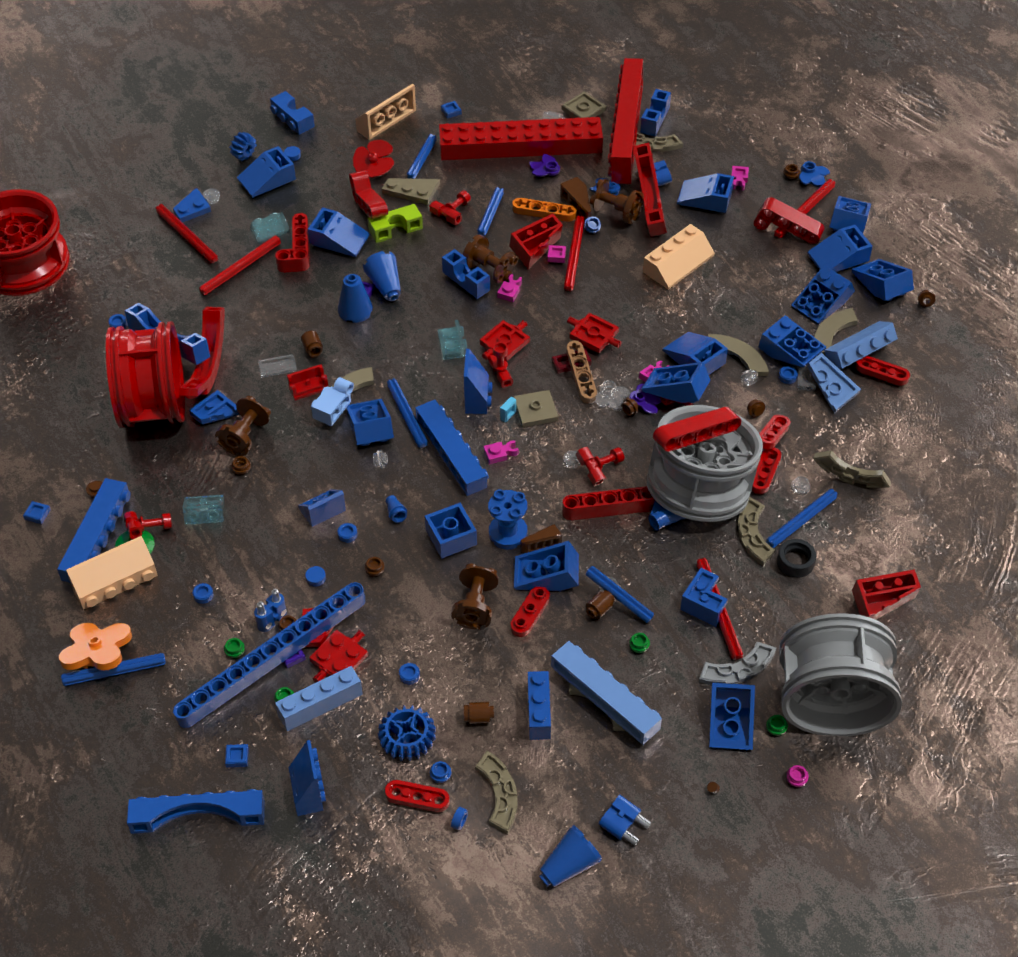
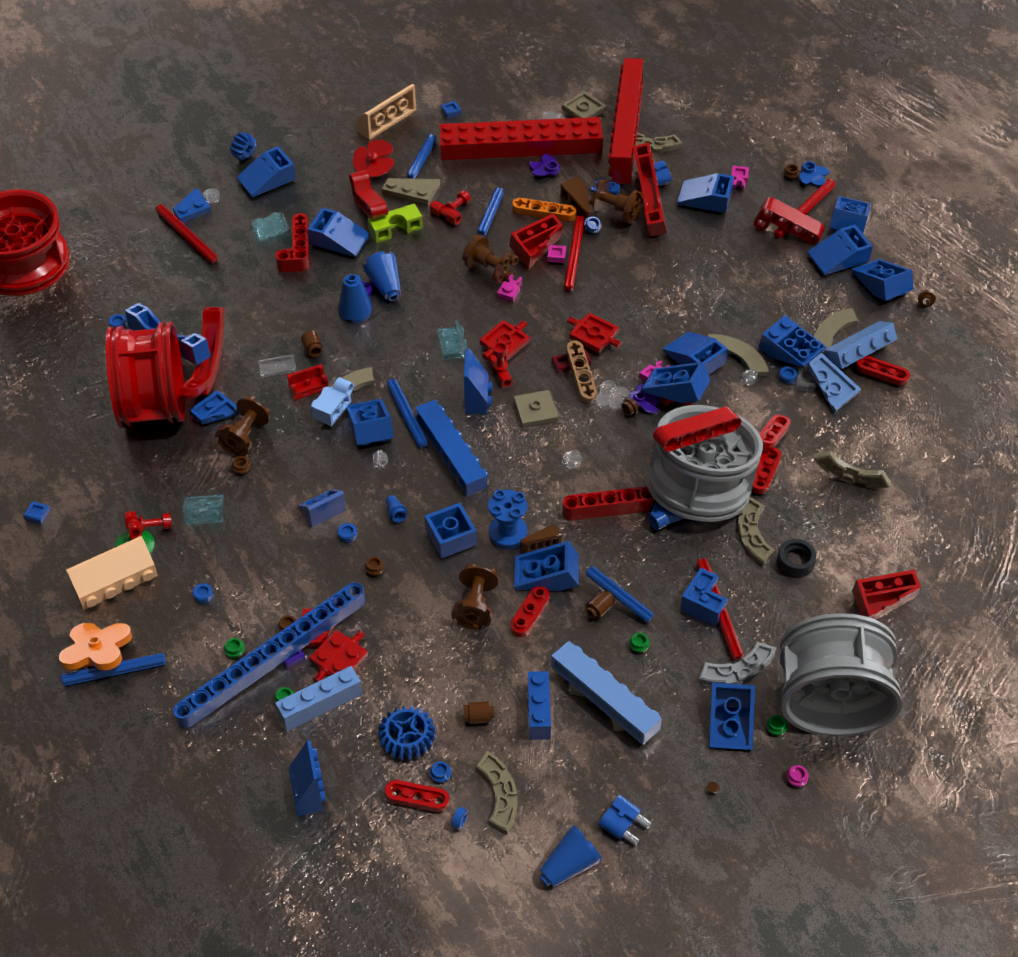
blue brick [57,478,131,583] -> none
reddish brown plate [86,481,103,498] -> none
blue arch [127,789,265,834] -> none
red axle [199,235,281,295] -> none
blue tile [225,744,249,768] -> none
blue piece [254,589,287,632] -> none
blue arch [270,91,315,135] -> none
blue tile [284,146,301,161] -> none
blue tile [305,566,326,587] -> none
blue tile [399,663,420,685] -> none
blue arch [442,249,490,299] -> none
dark pink plate [483,440,519,465] -> none
medium azure tile [500,397,517,423] -> none
red bar [575,447,625,486] -> none
blue arch [640,89,671,137] -> none
light nougat slope [643,224,715,290] -> none
reddish brown plate [747,399,765,418] -> none
blue axle [766,489,838,548] -> none
blue slope [791,265,855,324] -> none
clear plate [791,476,811,495] -> none

